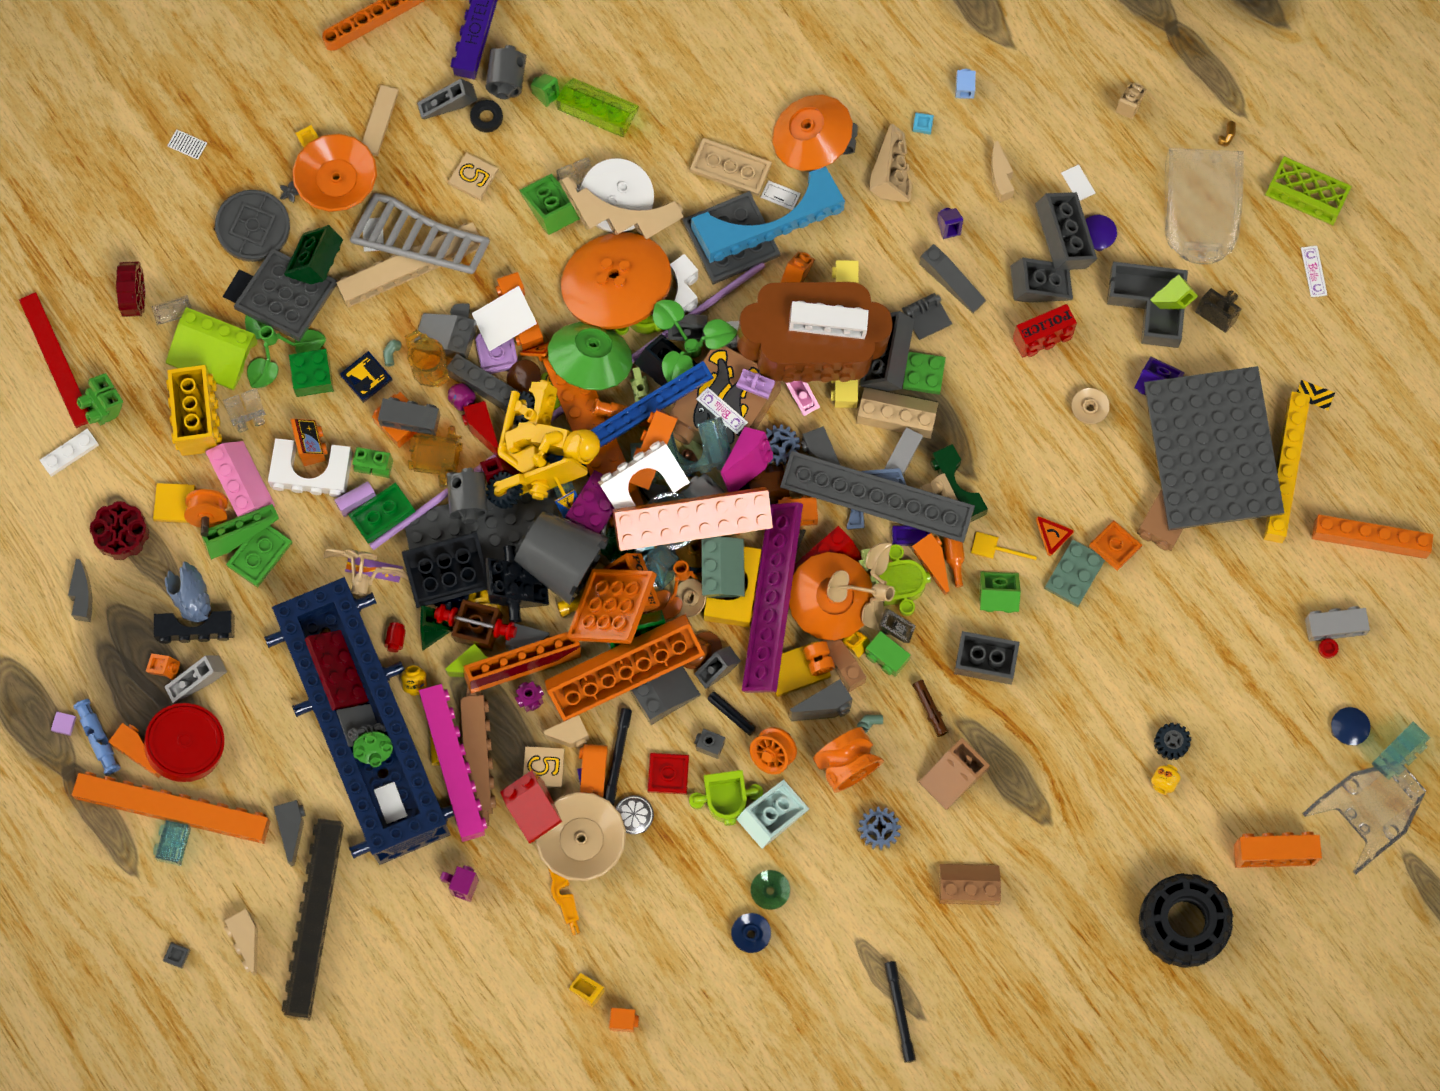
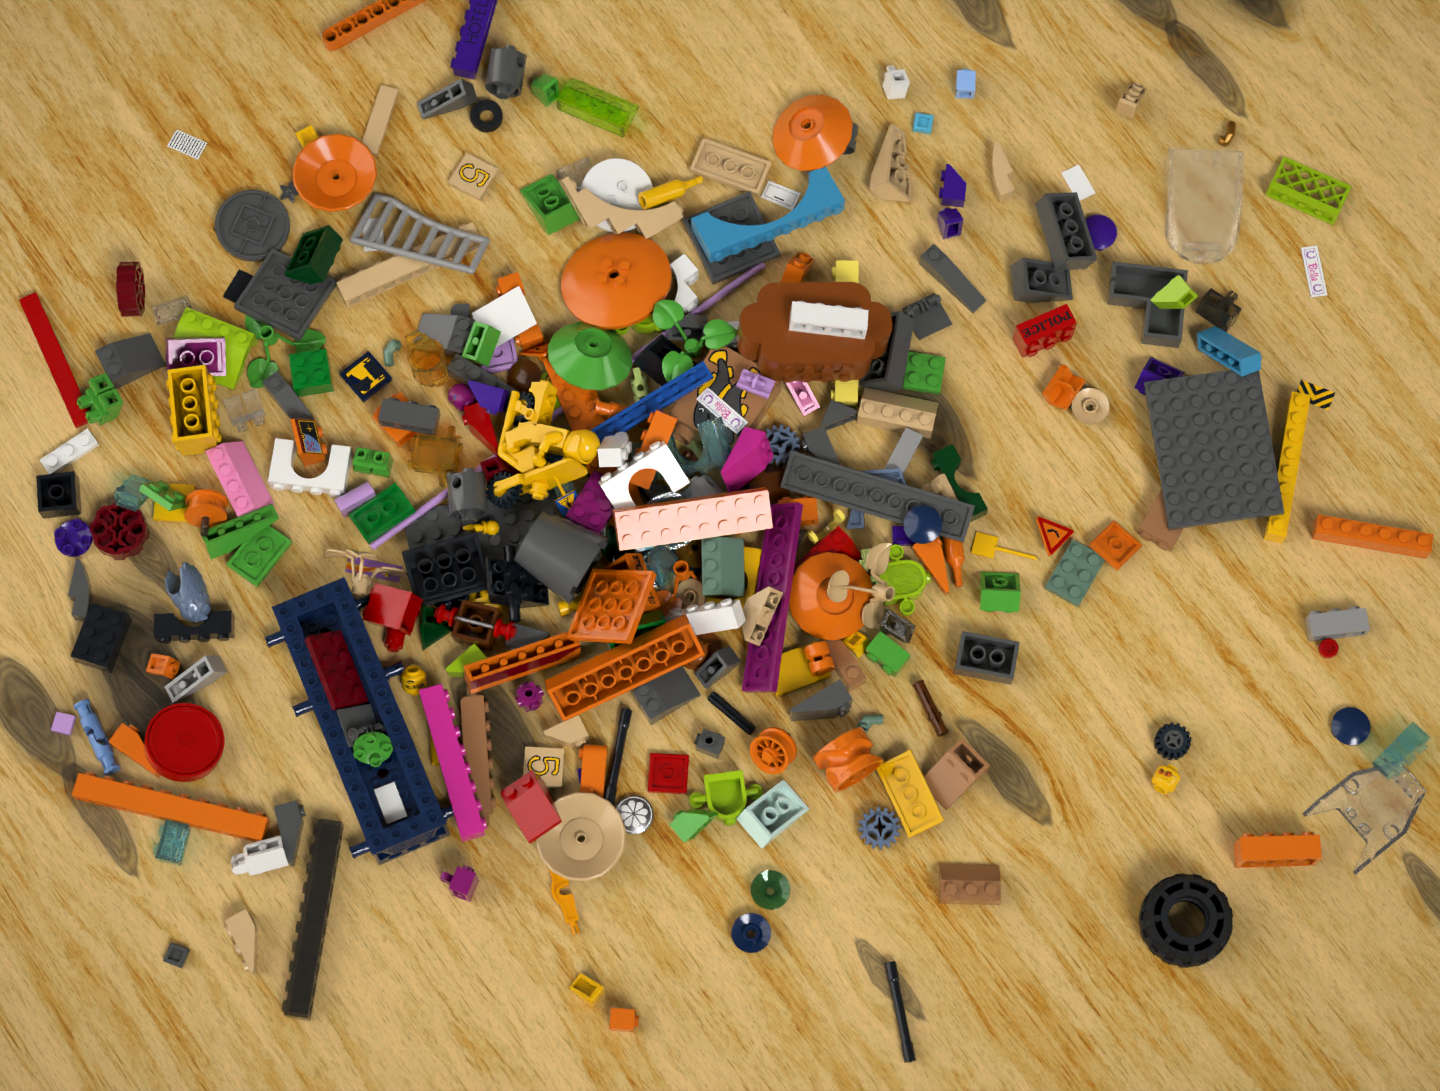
none -> black brick [36,471,81,519]
none -> dark purple dish [54,519,93,557]
none -> black brick [71,603,132,673]
none -> dark grey slope [95,333,166,389]
none -> clear light blue brick [114,474,153,512]
none -> bright green plate [139,480,187,511]
none -> slope [165,337,226,376]
none -> white hinge [230,835,289,876]
none -> dark grey slope [262,371,314,420]
none -> red slope [362,583,423,636]
none -> bright green brick [462,321,501,367]
none -> yellow bar [463,520,500,535]
none -> dark purple slope [468,380,509,415]
none -> white hinge [597,432,632,467]
none -> yellow piece [638,176,703,210]
none -> white brick [664,598,746,635]
none -> bright green slope [669,809,718,843]
none -> tan slope [742,586,783,646]
none -> light yellow piece [806,509,846,544]
none -> dark grey slope [821,400,857,431]
none -> yellow plate [877,750,945,838]
none -> white brick [883,65,910,99]
none -> dark blue dish [904,505,942,544]
none -> dark purple slope [939,164,967,208]
none -> orange panel [1042,364,1085,410]
none -> dark azure brick [1197,326,1262,377]

